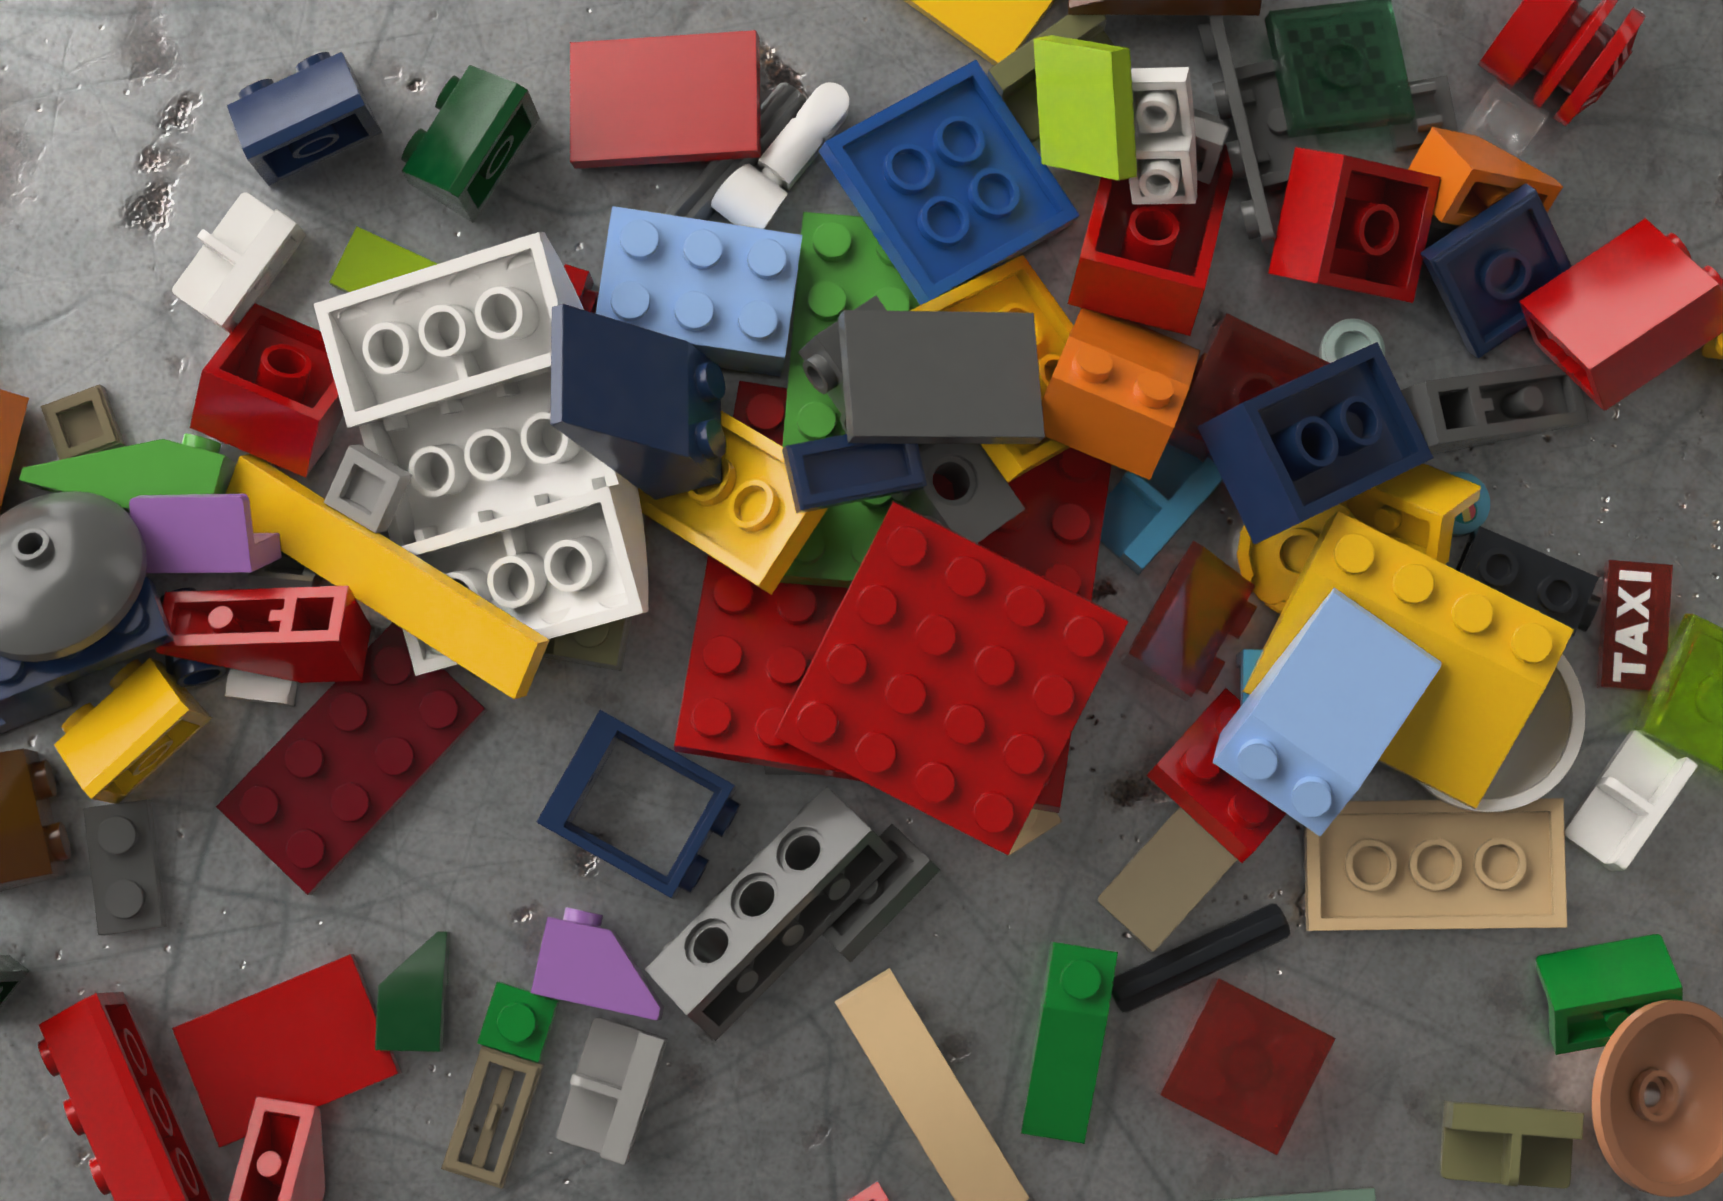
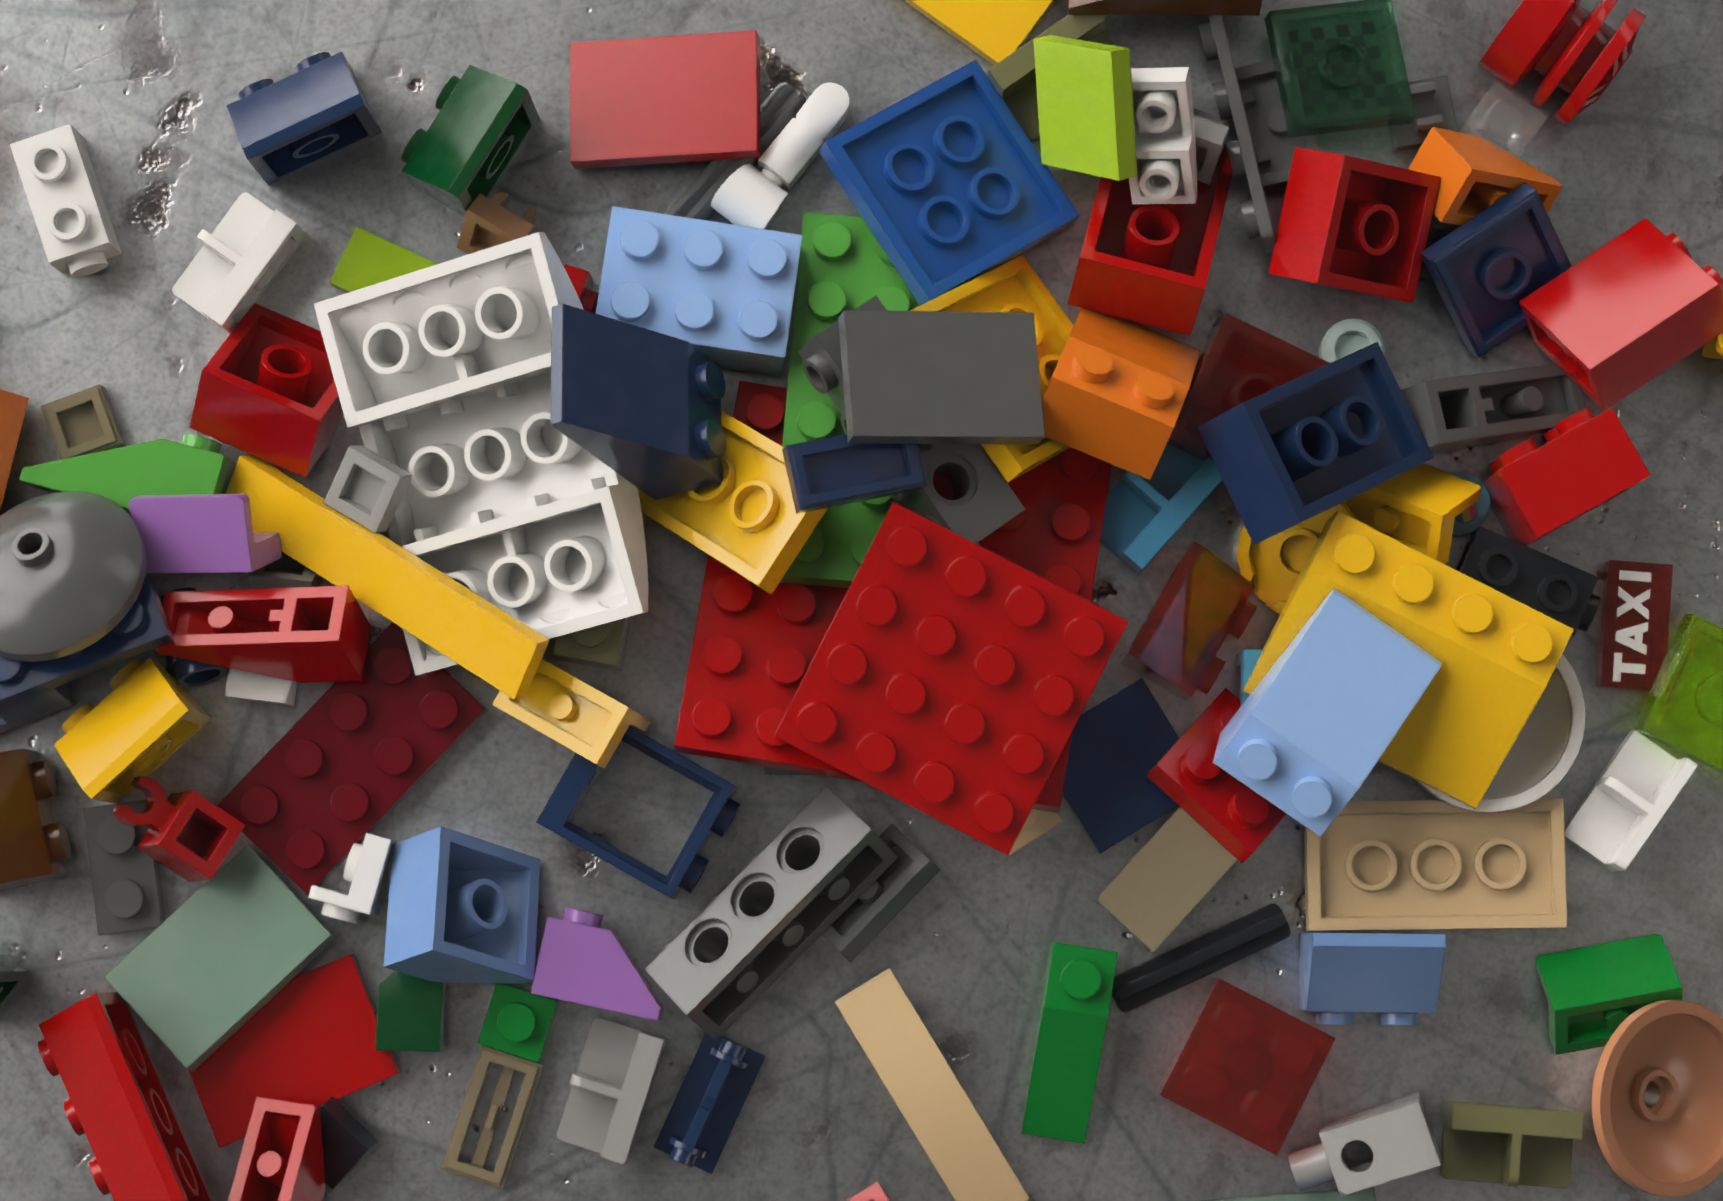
none -> white brick [10,124,122,277]
none -> sand green tile [104,845,336,1072]
none -> red brick [113,776,245,882]
none -> white bracket [308,833,399,924]
none -> black tile [319,1096,379,1190]
none -> medium blue slope [384,826,541,984]
none -> medium nougat tile [457,191,536,254]
none -> yellow panel [492,659,651,769]
none -> dark blue hinge [654,1033,766,1174]
none -> dark blue tile [1062,678,1179,854]
none -> light grey torso [1288,1091,1441,1196]
none -> medium blue slope [1299,933,1446,1025]
none -> red brick [1483,406,1651,546]

